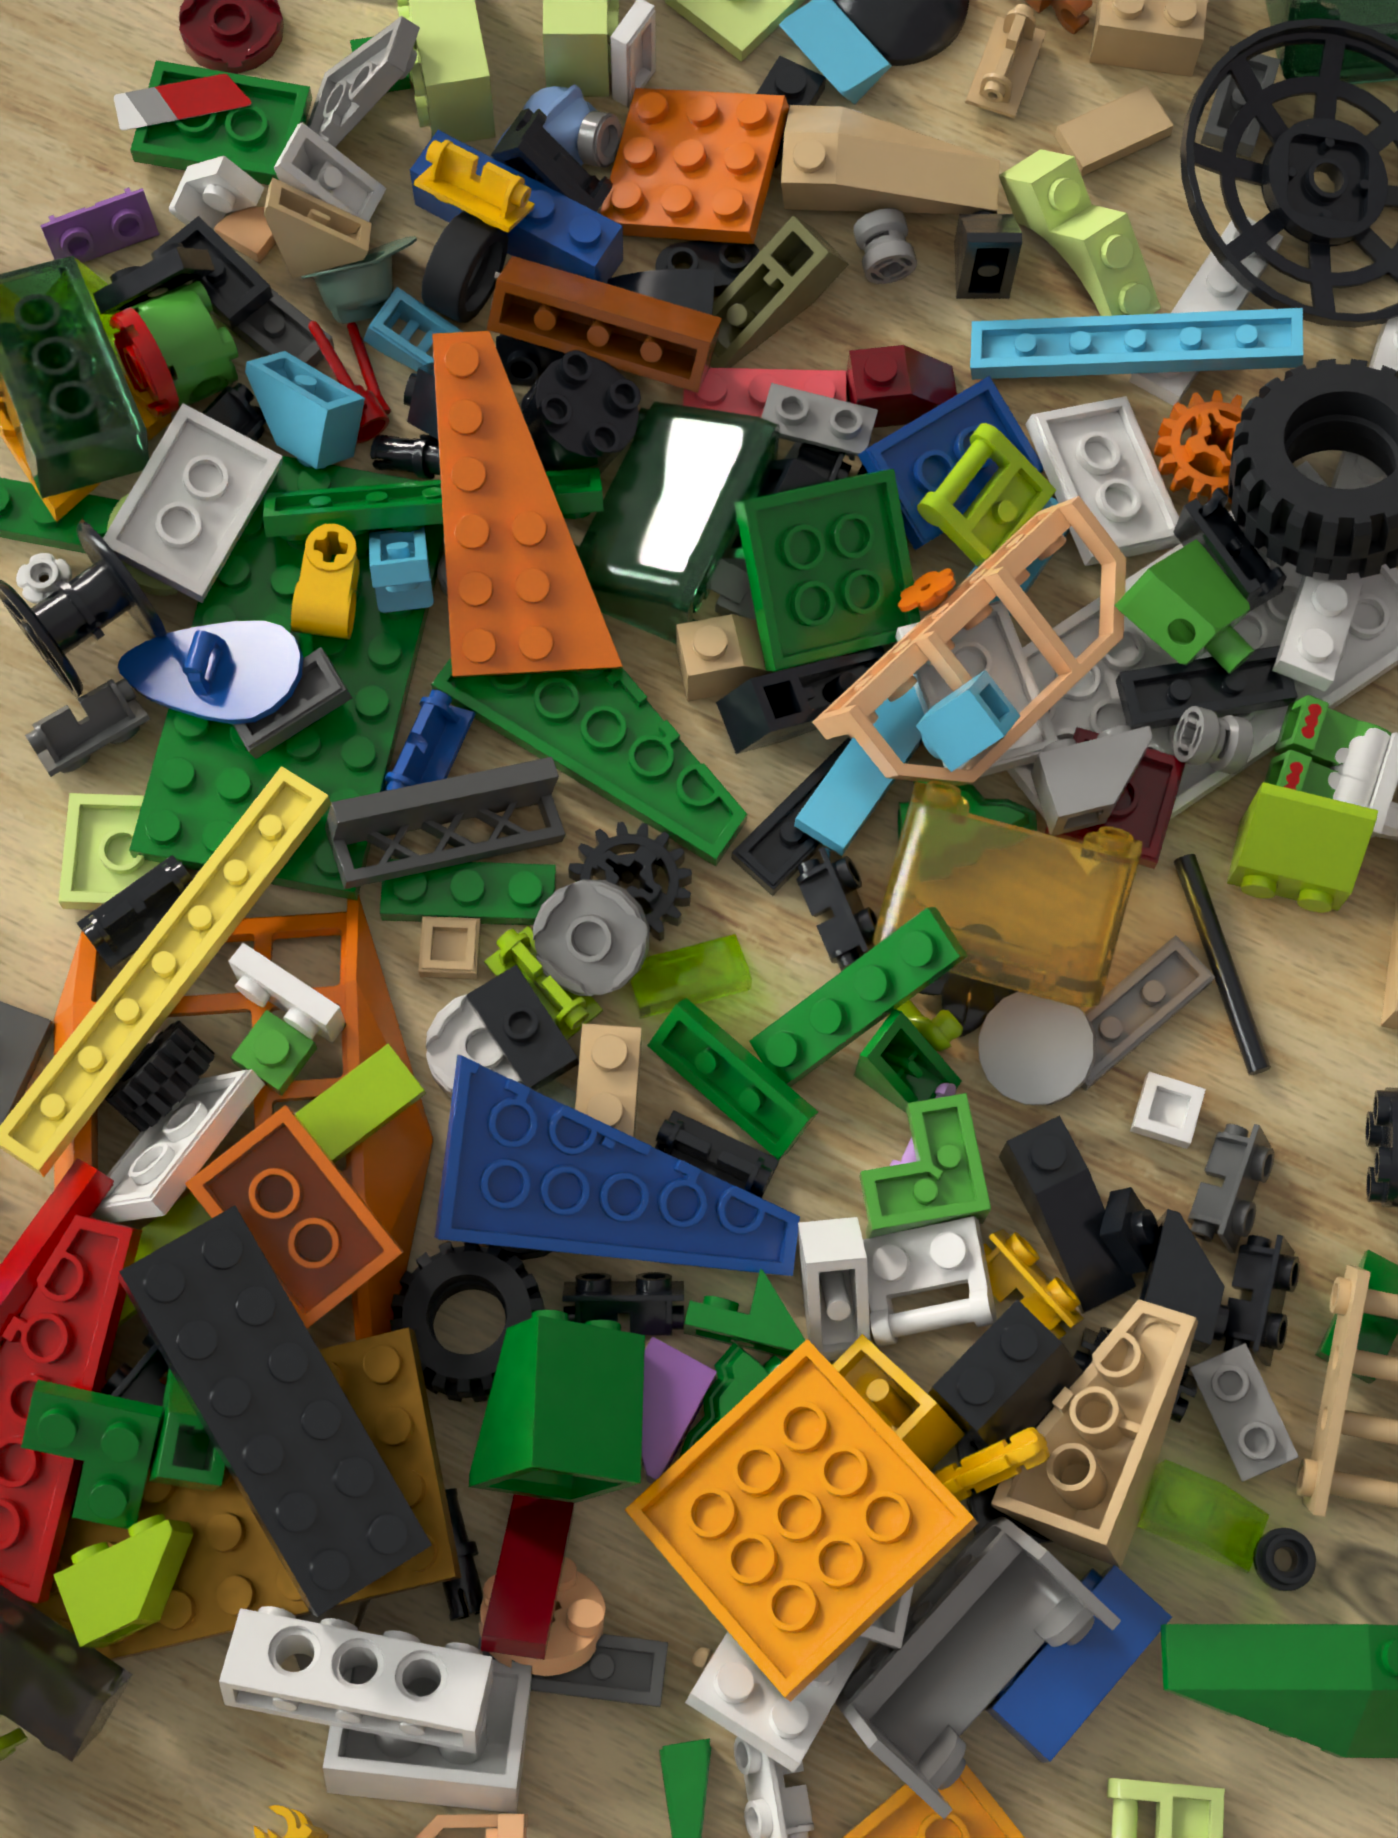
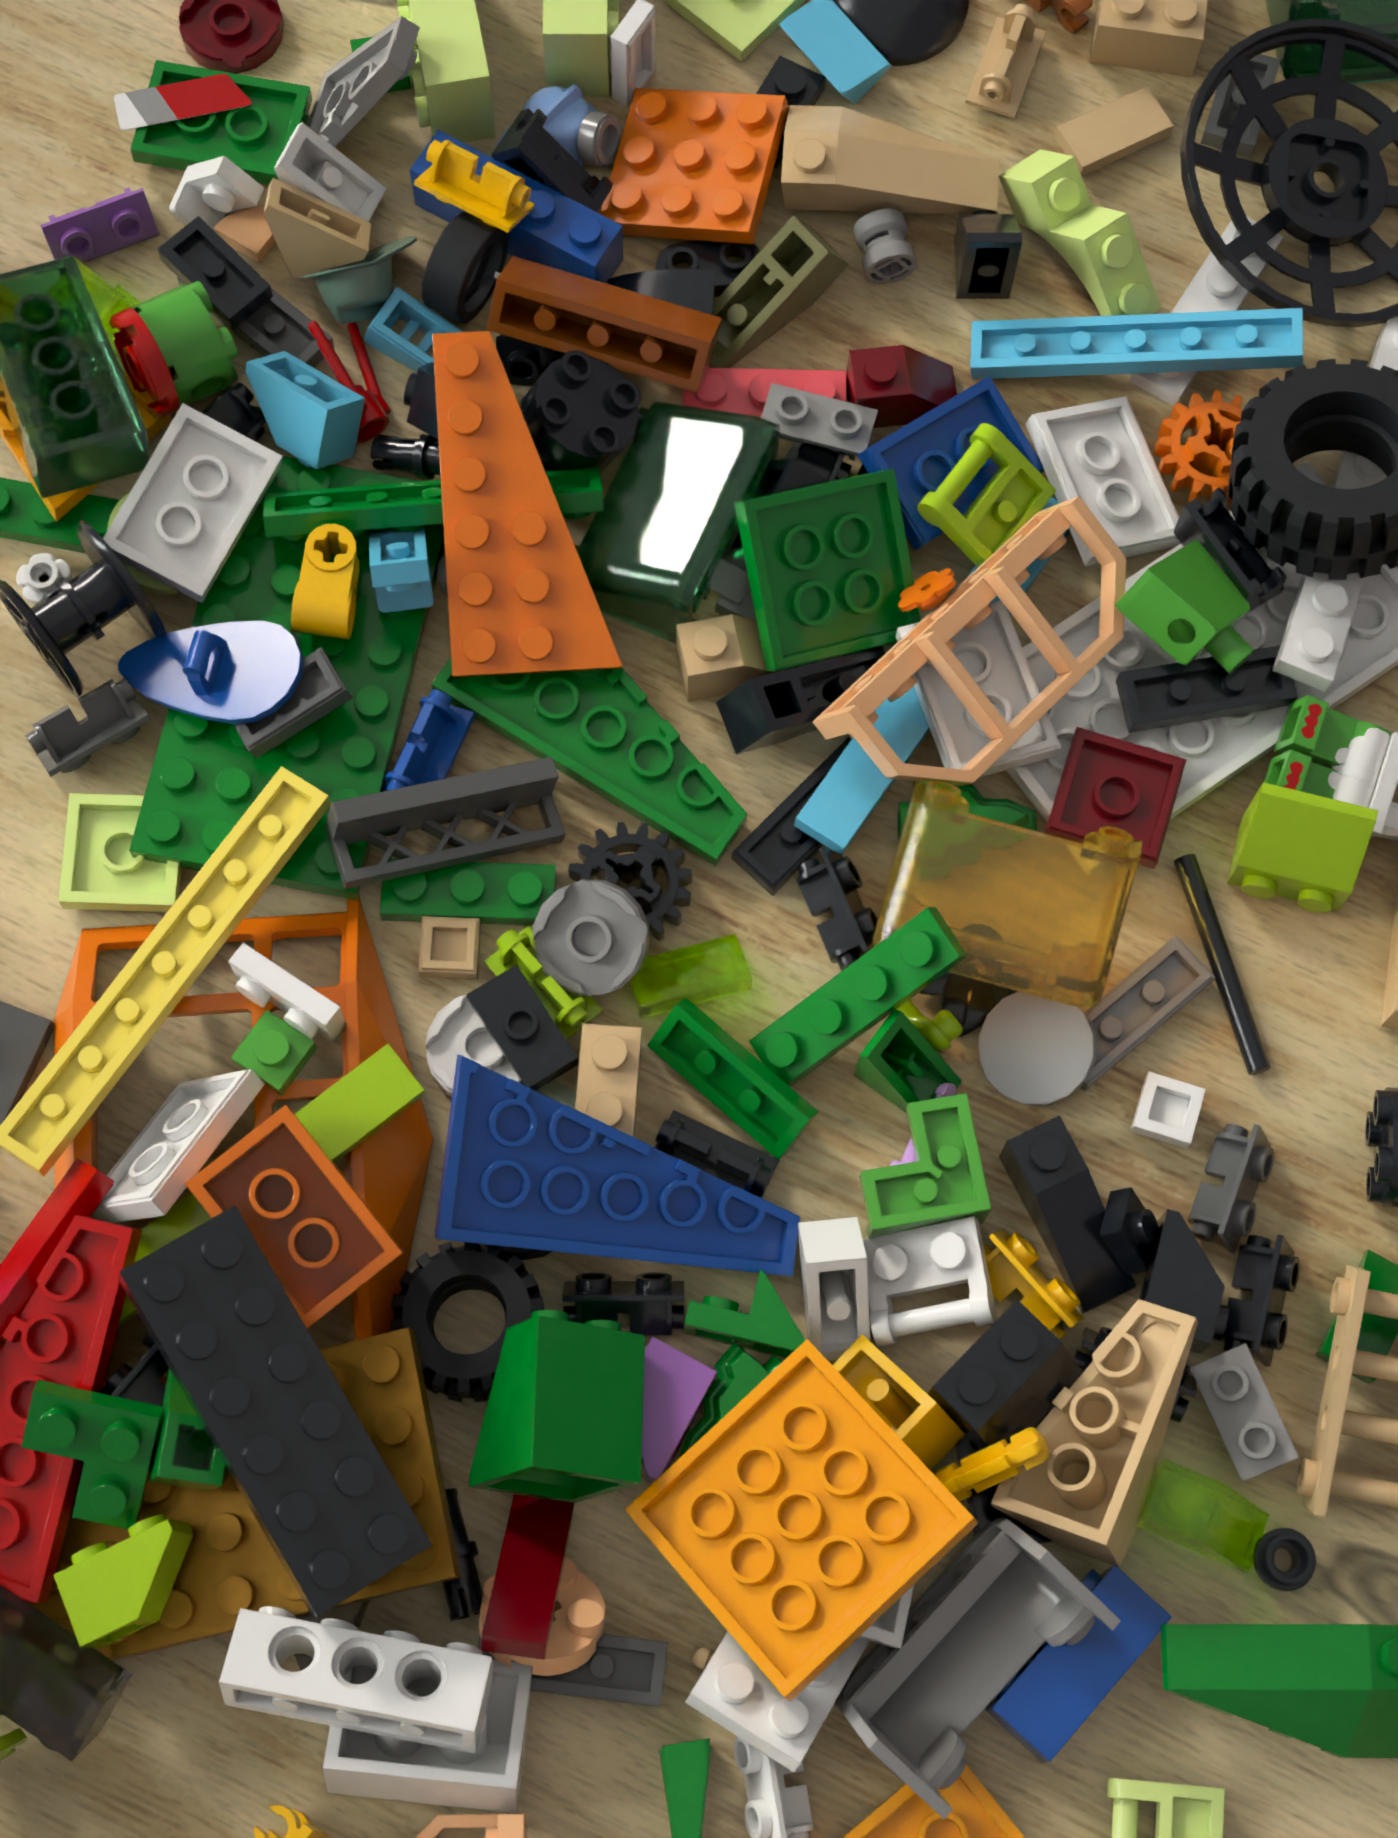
black hinge [77,855,193,969] -> none
black plate [93,243,215,315] -> none
black tyre [105,1020,215,1132] -> none
medium azure brick [916,670,1020,772] -> none
light grey slope [1031,725,1153,836] -> none
light grey wheel [1173,706,1253,774] -> none

